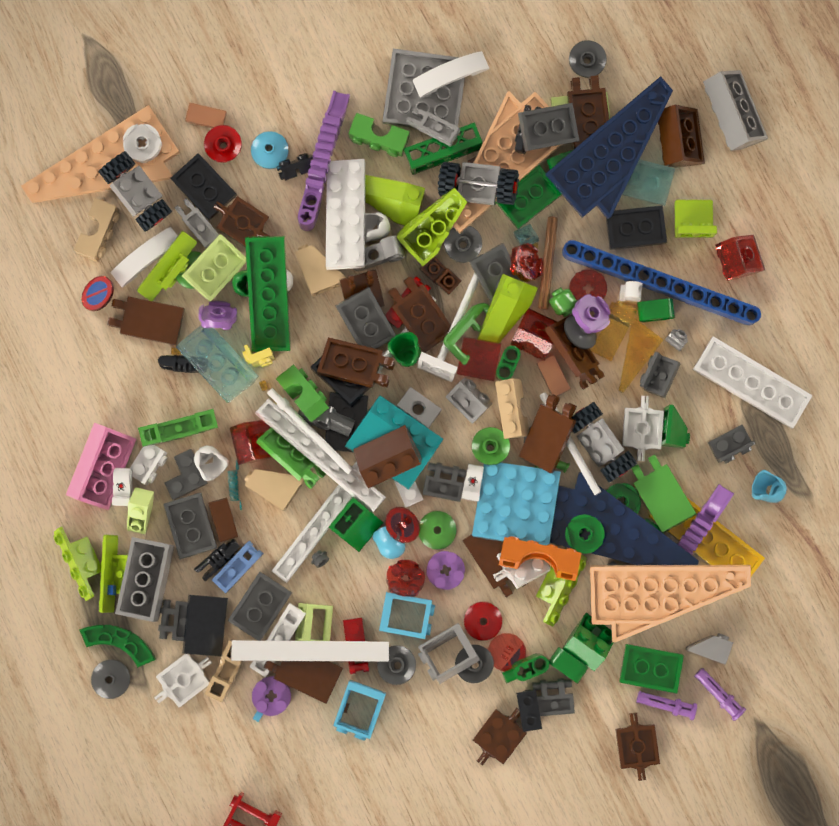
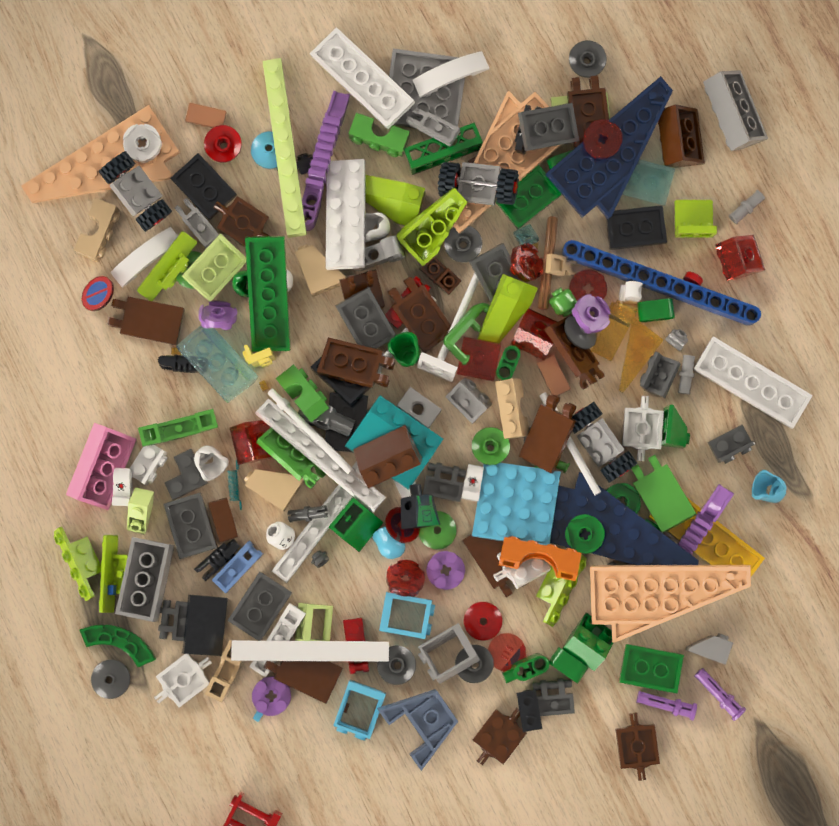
none -> yellowish green plate [263,58,307,238]
none -> white head [266,521,295,550]
none -> dark grey pin [288,505,328,522]
none -> white plate [310,27,415,129]
none -> sand blue wing [377,689,458,771]
none -> black torso [401,484,440,529]
none -> tan plate [545,254,577,276]
none -> clear red plate [583,119,622,159]
none -> light grey pin [678,355,695,395]
none -> red tile [683,271,703,286]
none -> light grey pin [729,190,765,224]

